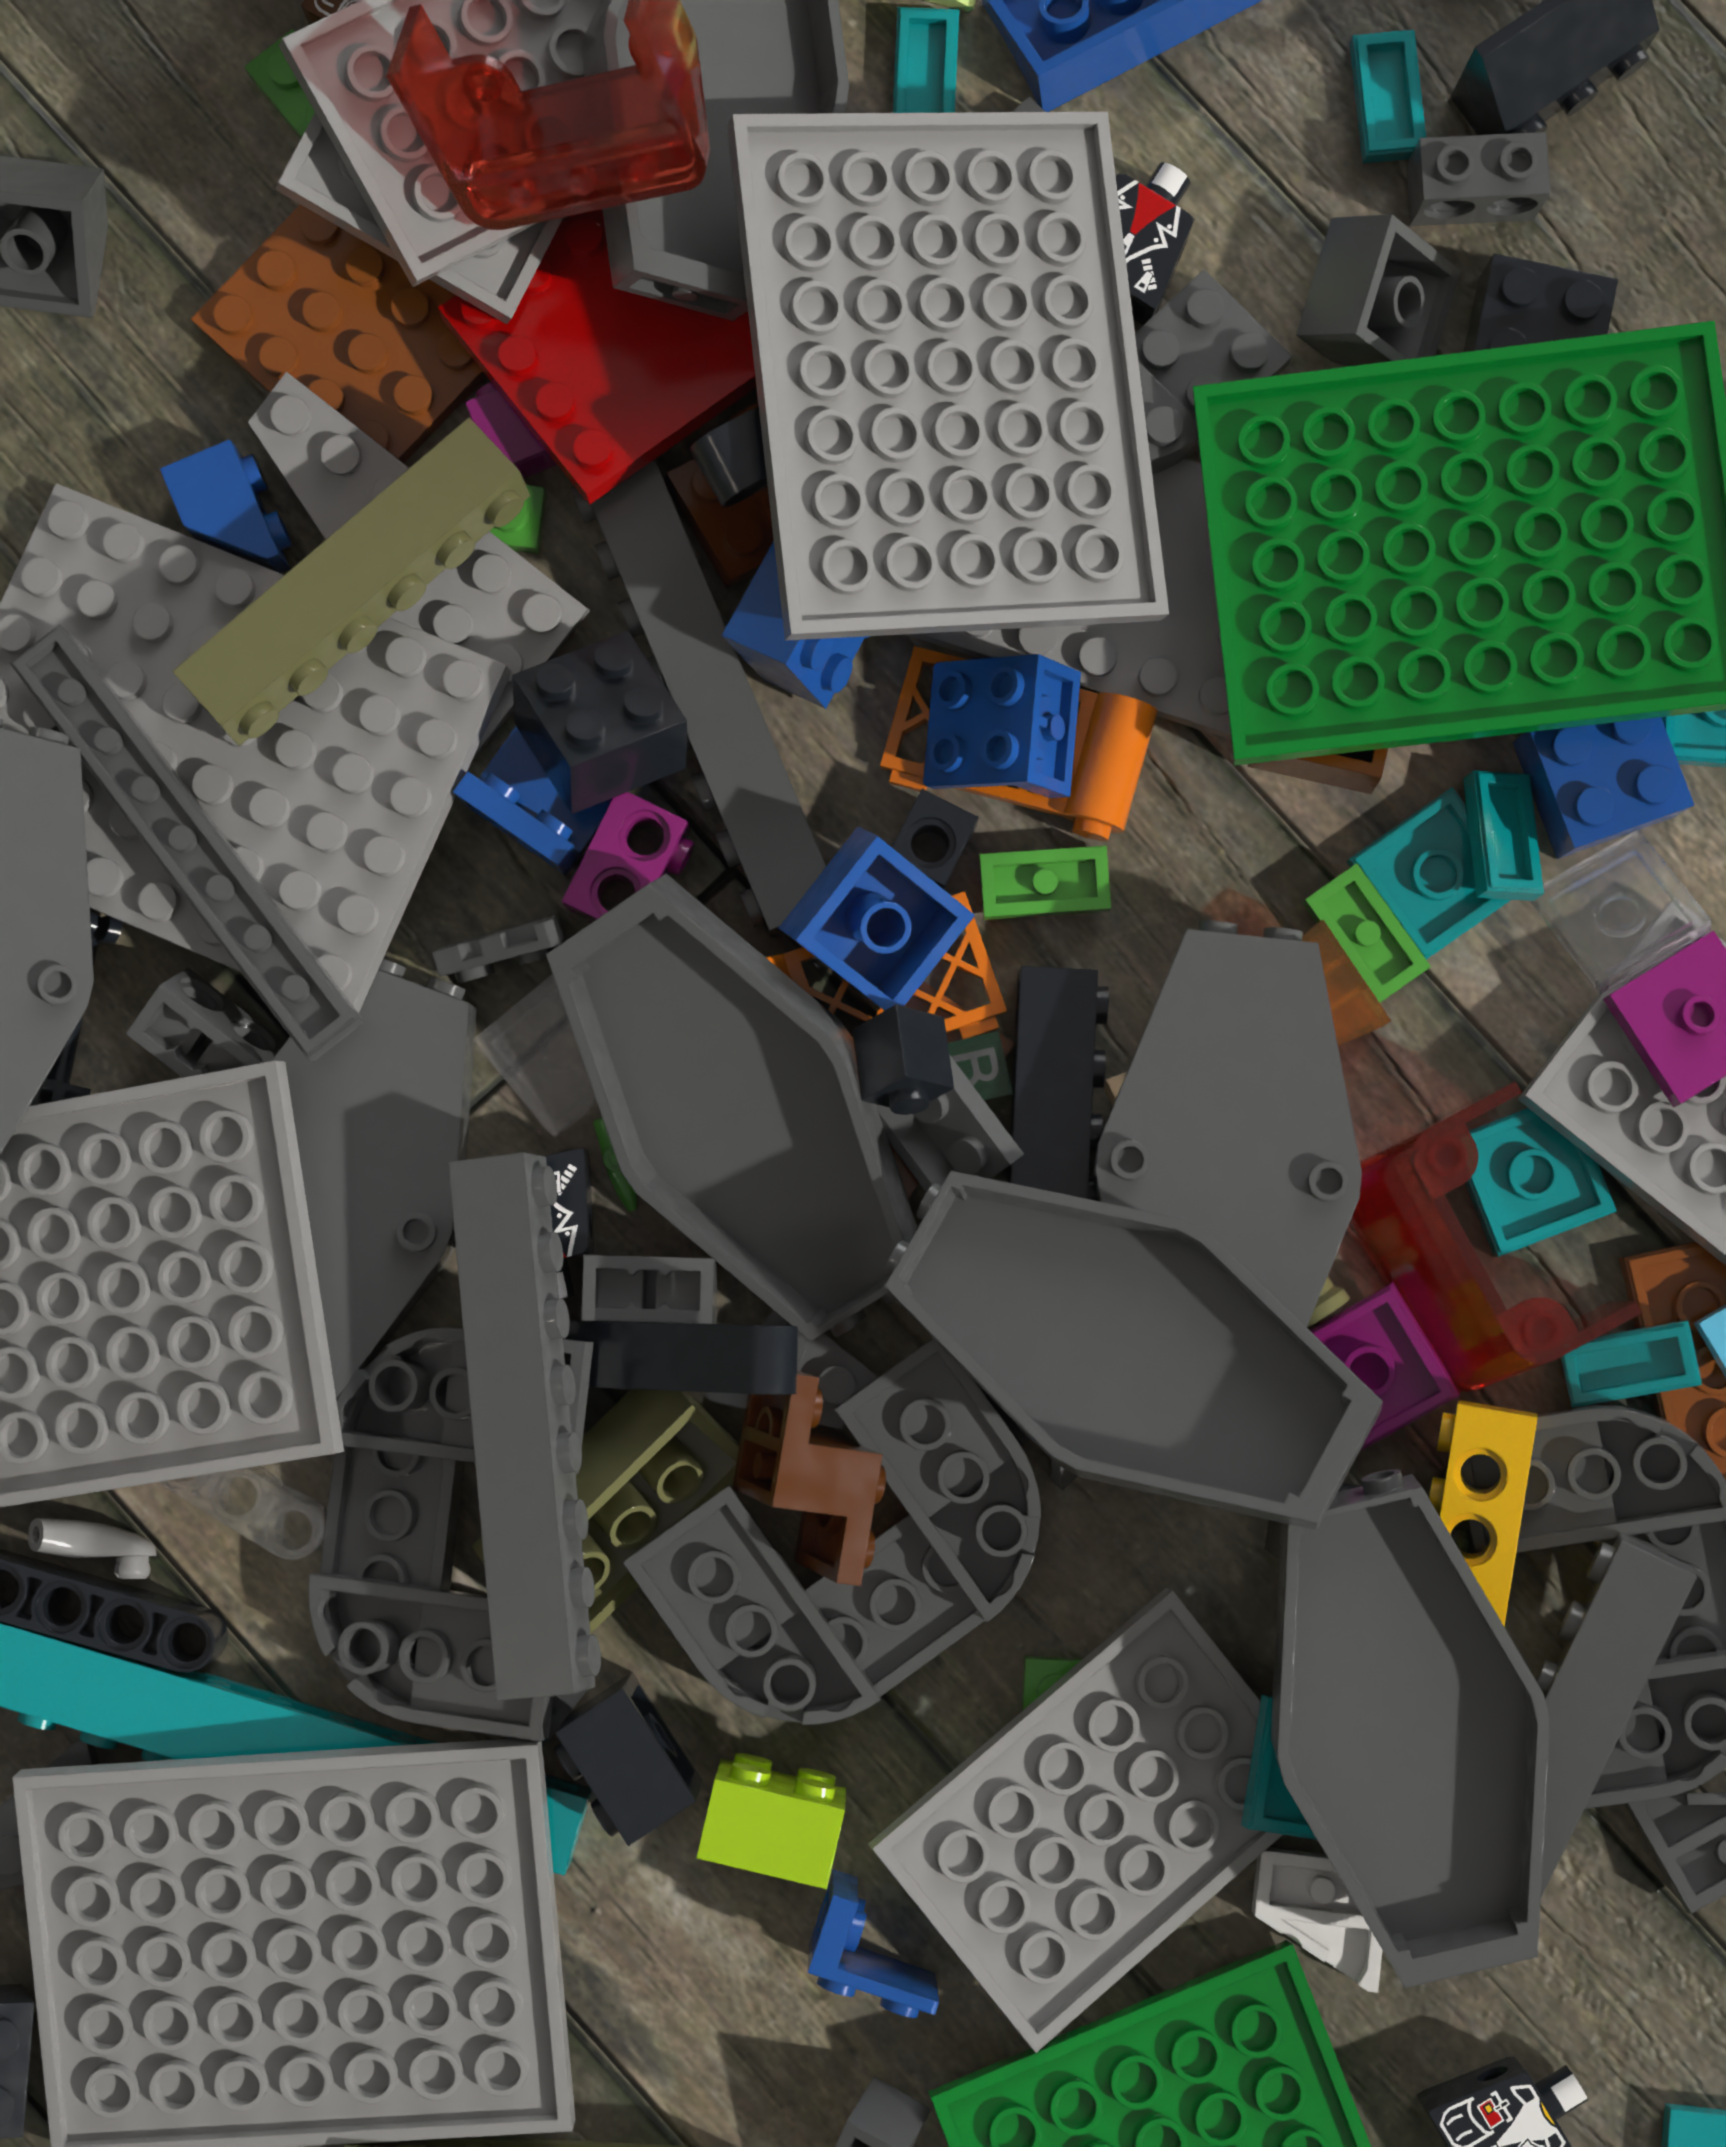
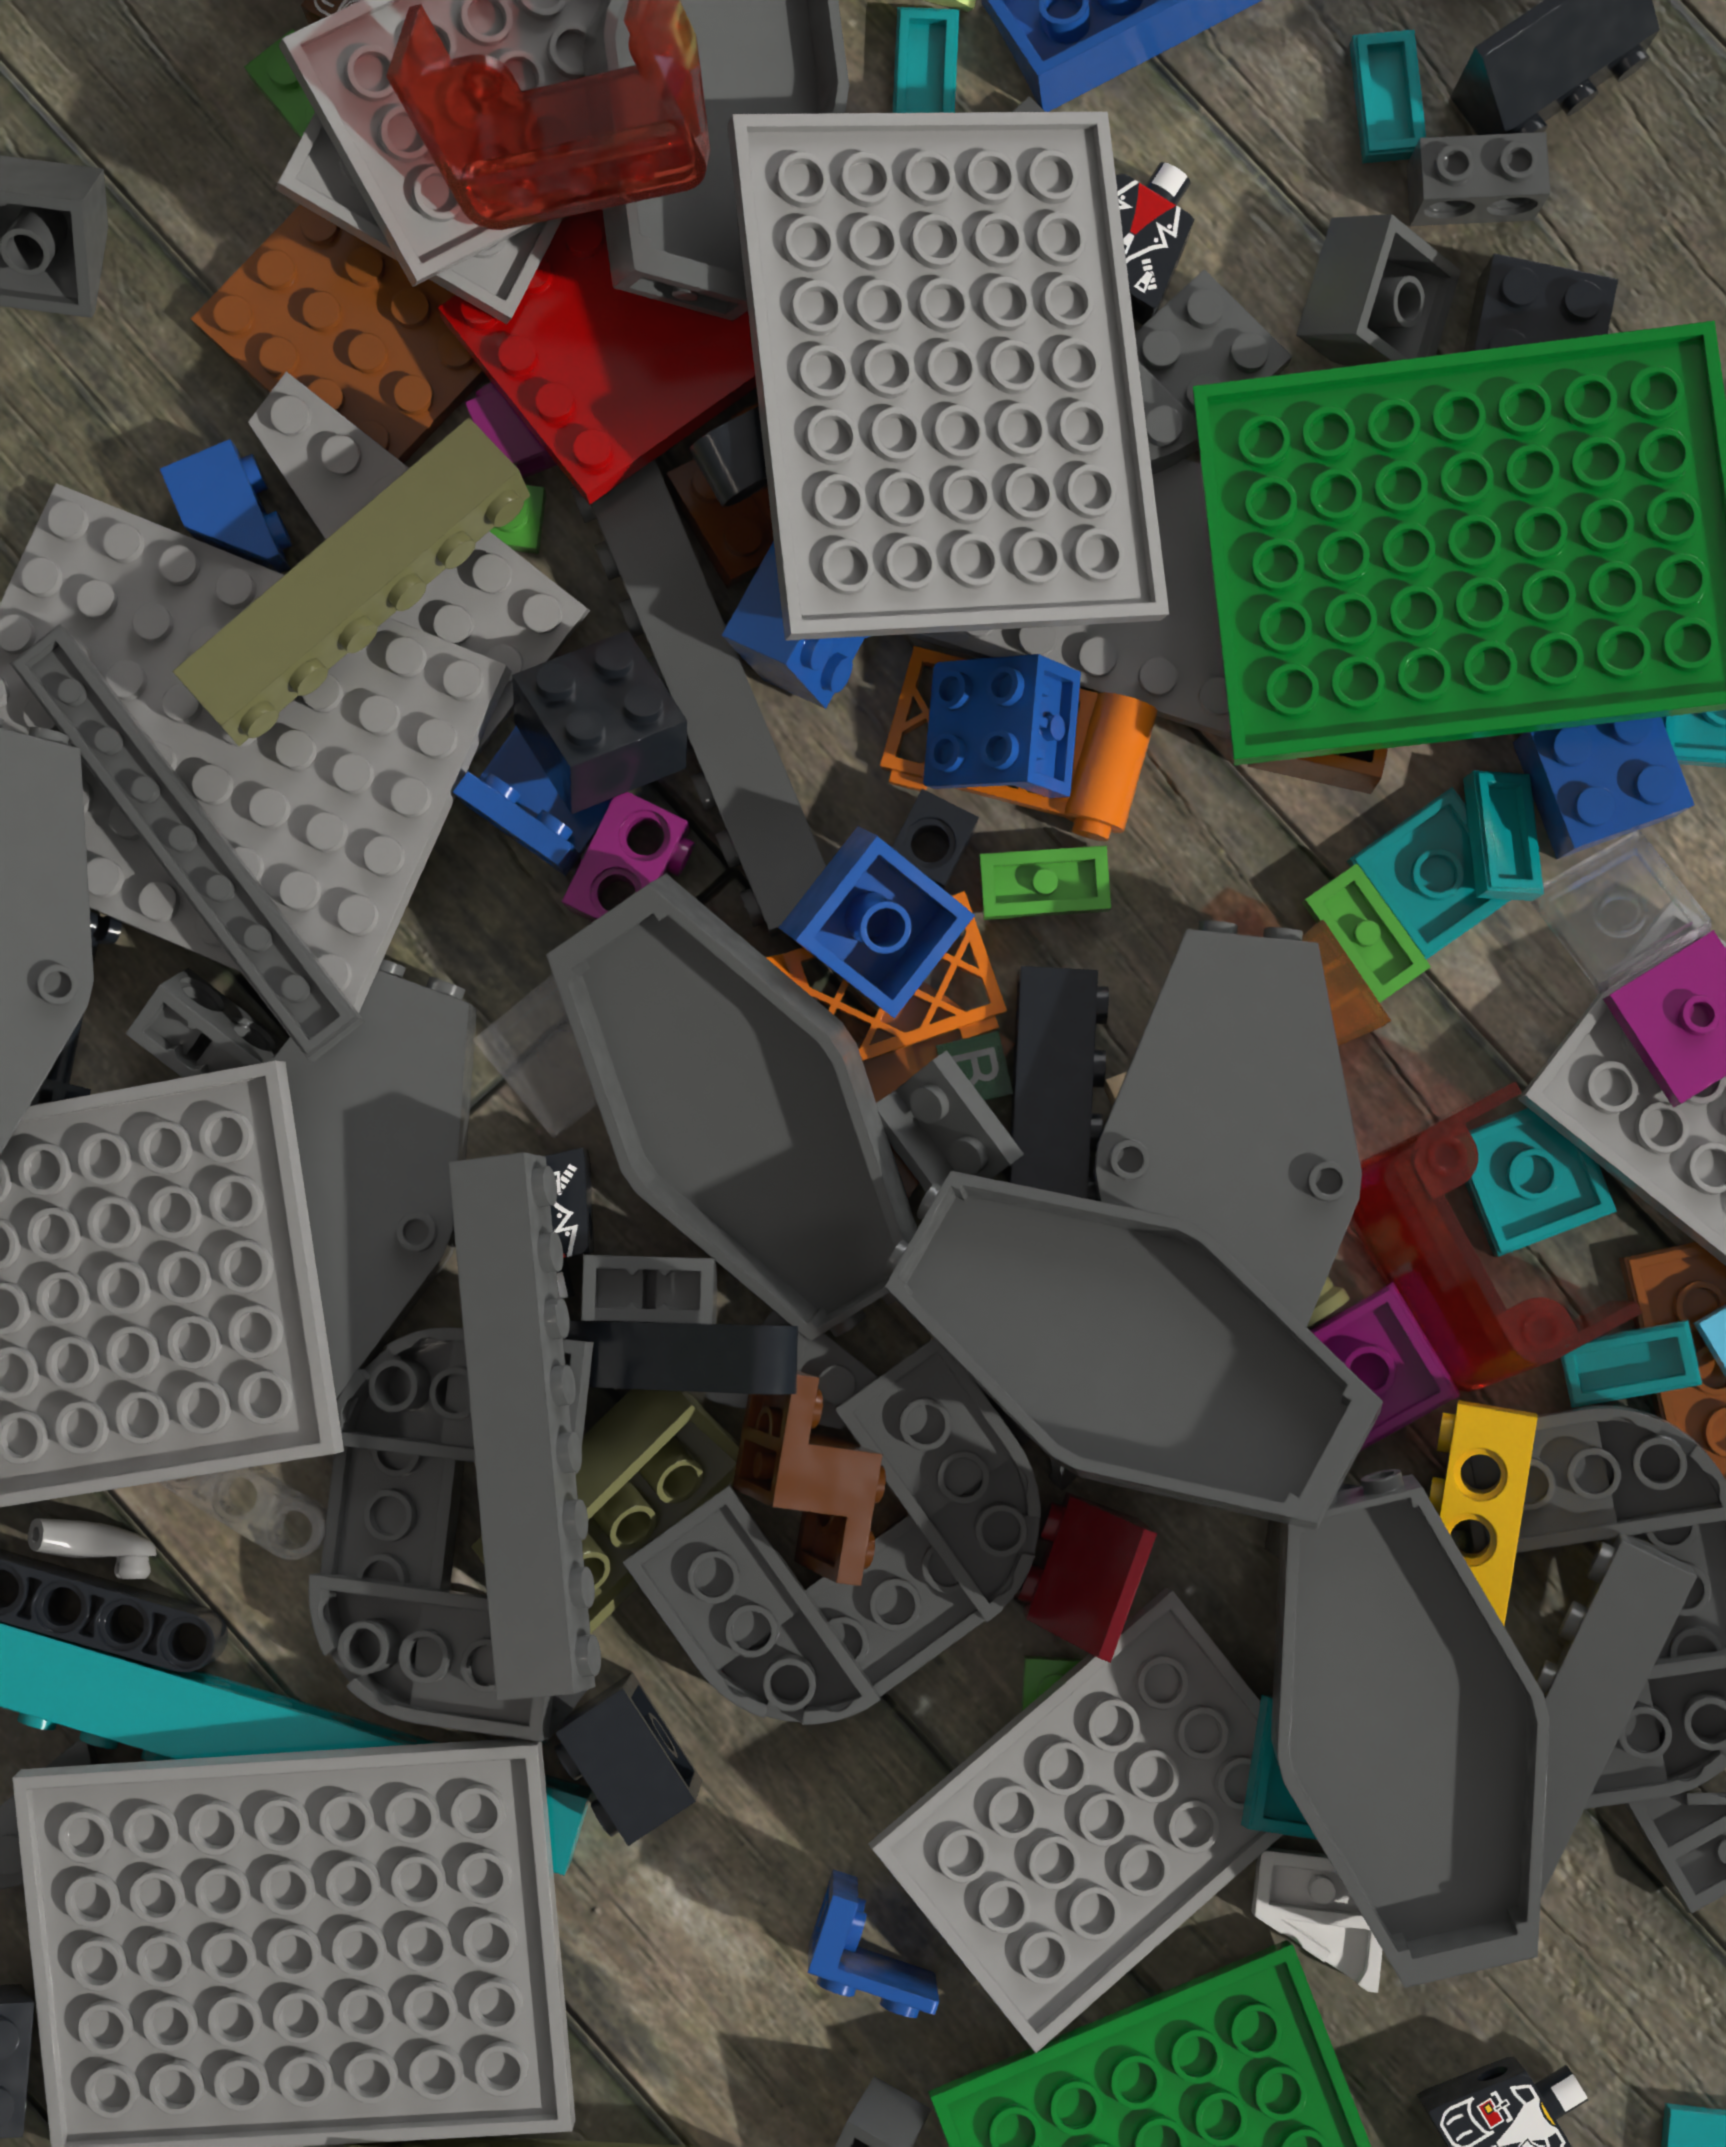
dark grey wing [432,912,566,983] -> none
bright green helmet [592,1118,637,1212] -> none
lime brick [696,1753,846,1889] -> none
black brick [853,1004,954,1115] -> none
none -> dark red slope [1017,1492,1157,1663]

